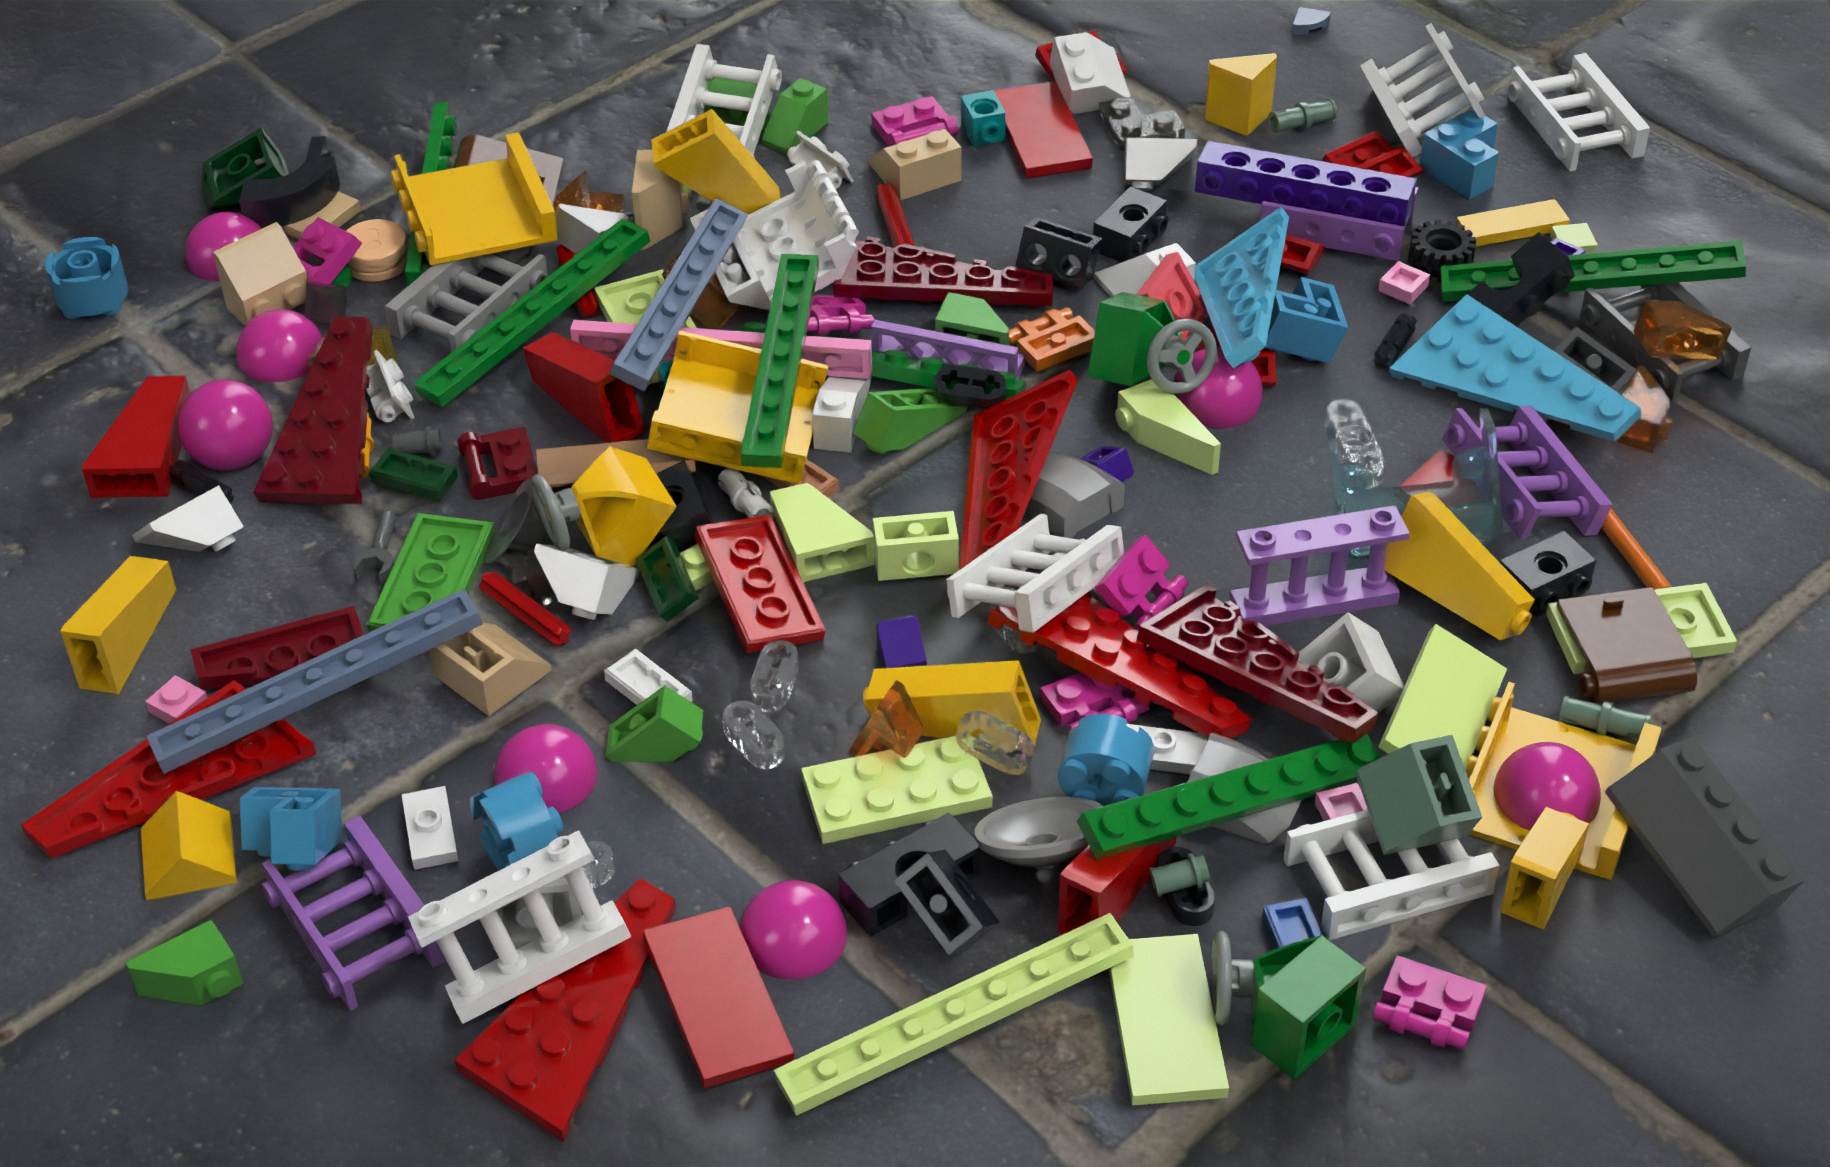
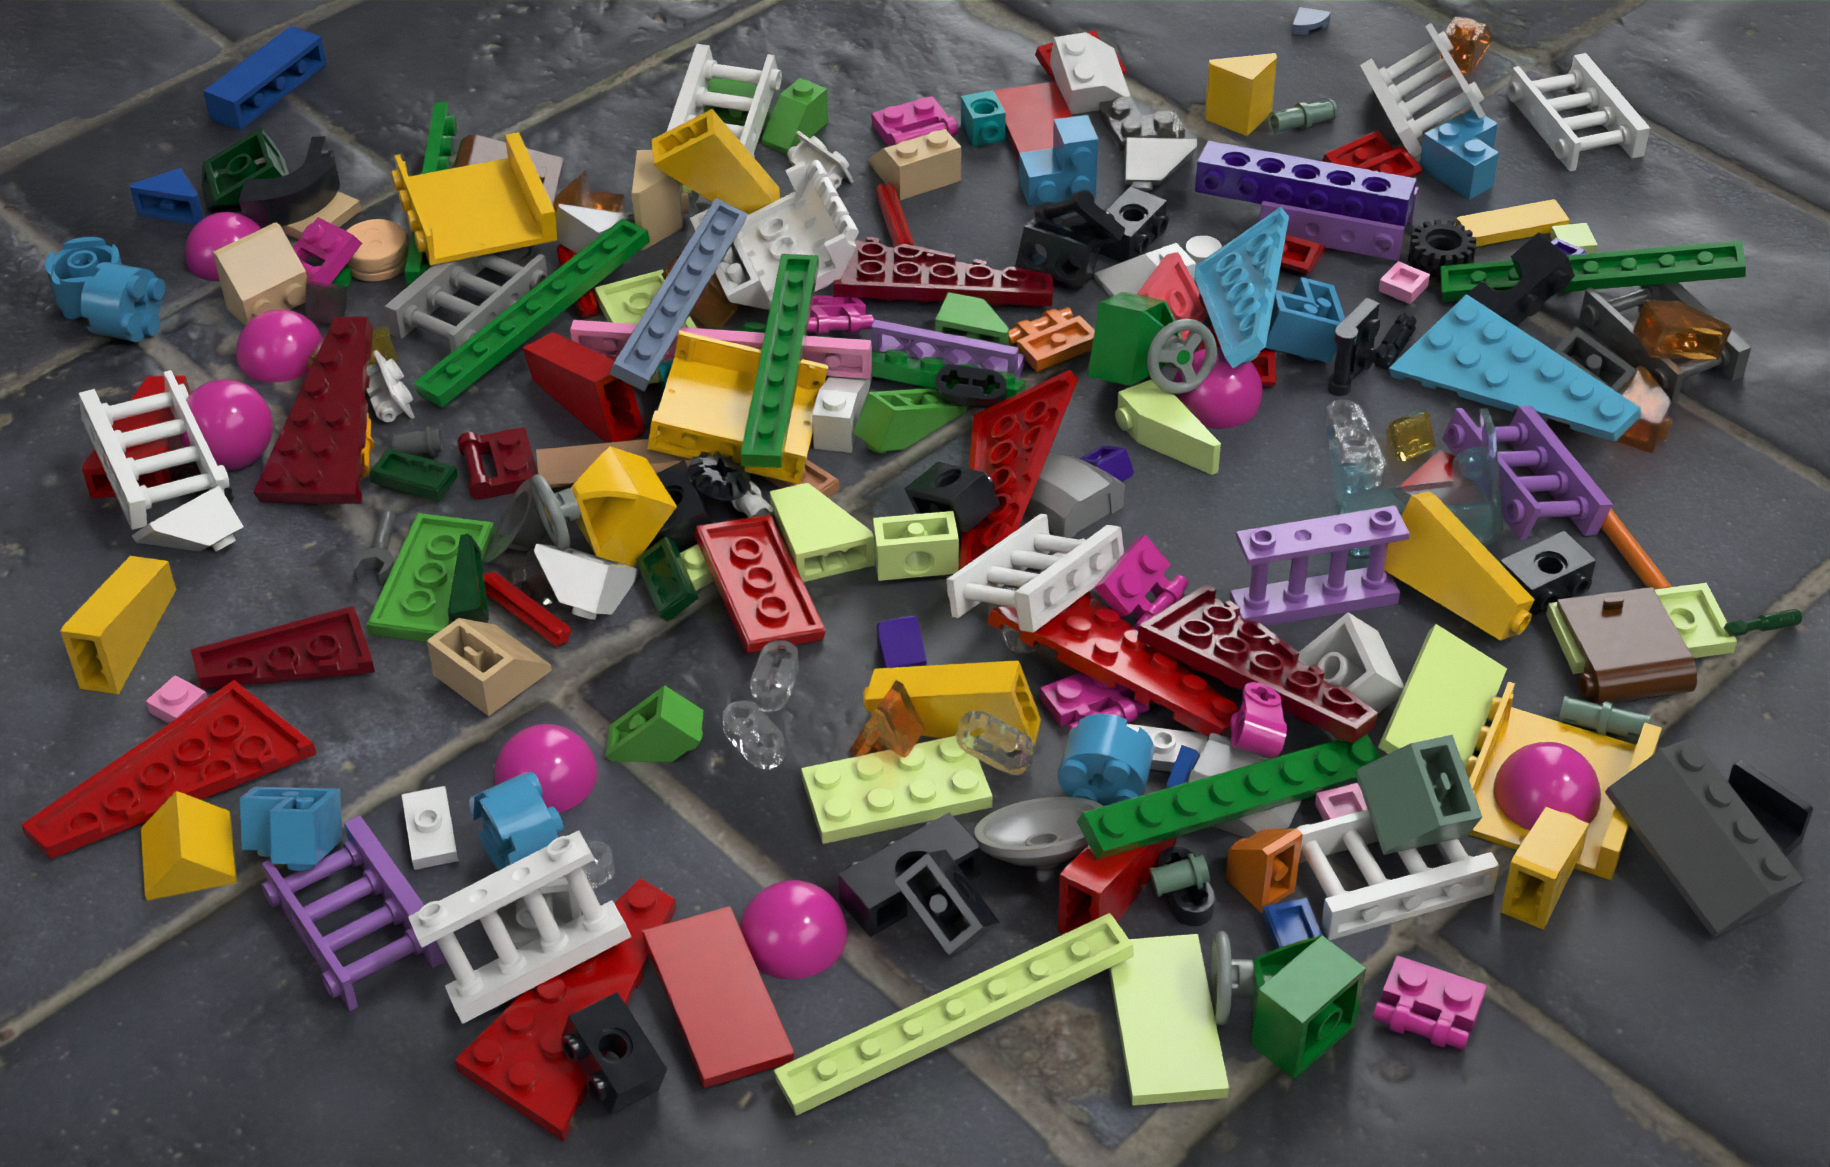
bright green slope [125,919,243,1005] -> none
sand blue plate [147,589,483,773] -> none
white plate [604,649,693,705] -> none
none -> white fence [79,370,229,530]
none -> dark azure brick [81,262,166,342]
none -> blue slope [130,168,203,225]
none -> blue brick [203,26,327,130]
none -> dark green slope [448,533,489,623]
none -> black brick [561,992,667,1115]
none -> black gear [687,451,751,501]
none -> black brick [904,462,1001,532]
none -> dark azure brick [1019,115,1098,205]
none -> black plate [1034,190,1126,246]
none -> blue tile [1166,745,1200,788]
none -> white tile [1185,236,1222,265]
none -> orange slope [1225,828,1303,913]
none -> dark pink piece [1229,682,1287,759]
none -> black plate [1328,298,1380,396]
none -> clear yellow tile [1385,410,1436,461]
none -> clear orange slope [1440,16,1493,75]
none -> dark green piece [1723,609,1802,637]
none -> black panel [1728,760,1813,856]

